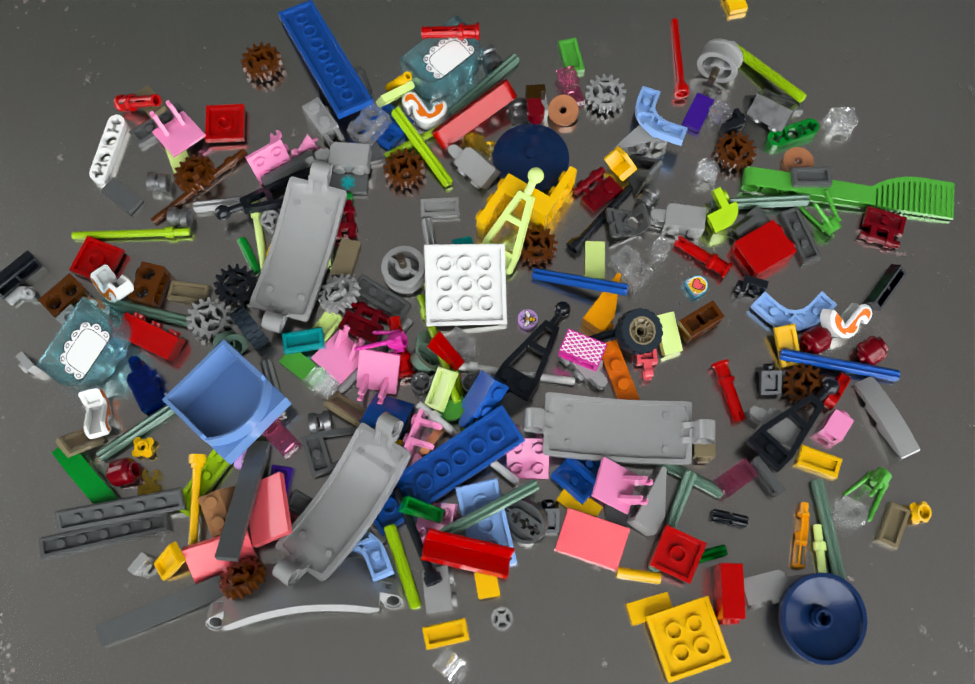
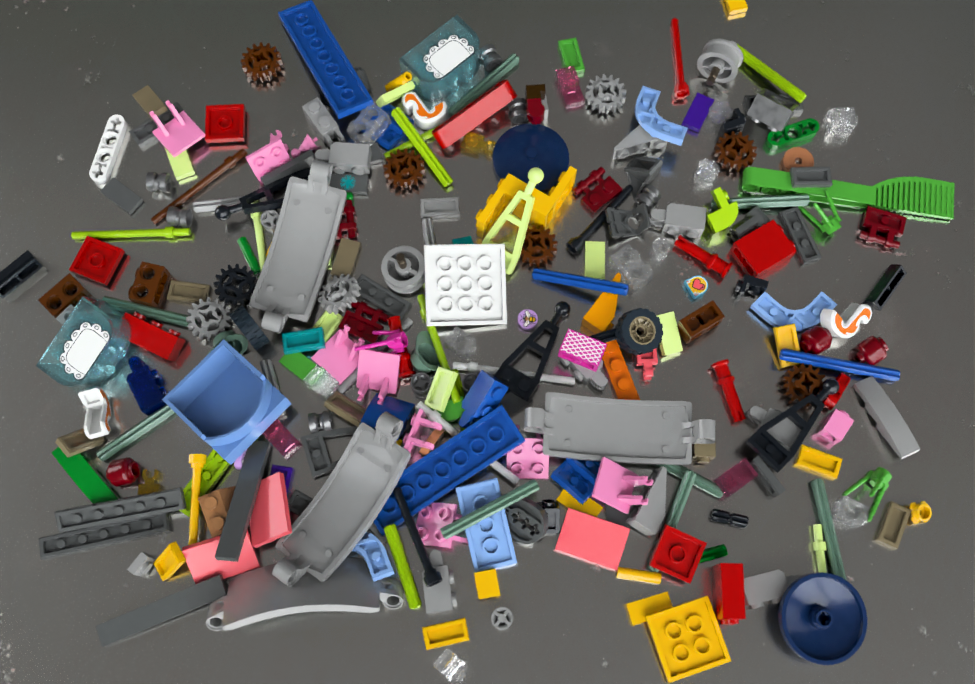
light grey arm [4,286,36,305] -> none
light grey plate [15,351,43,376] -> none
white animal [90,264,134,303] -> none
red pin [114,94,161,112] -> none
yellow plate [132,437,154,458] -> none
reddish brown gear [173,154,217,194] -> none
reddish brown gear [218,556,267,600] -> none
green piece [398,496,444,523] -> none
red panel [420,529,515,579] -> none
red pin [421,22,480,41] -> none
red piece [427,331,465,371] -> none
light grey hinge [448,144,501,190] -> none
nougat piece [548,95,579,127] -> none
yellow panel [604,146,637,182] -> none
bracket [756,363,782,395] -> none
light orange piece [792,502,810,569] -> none

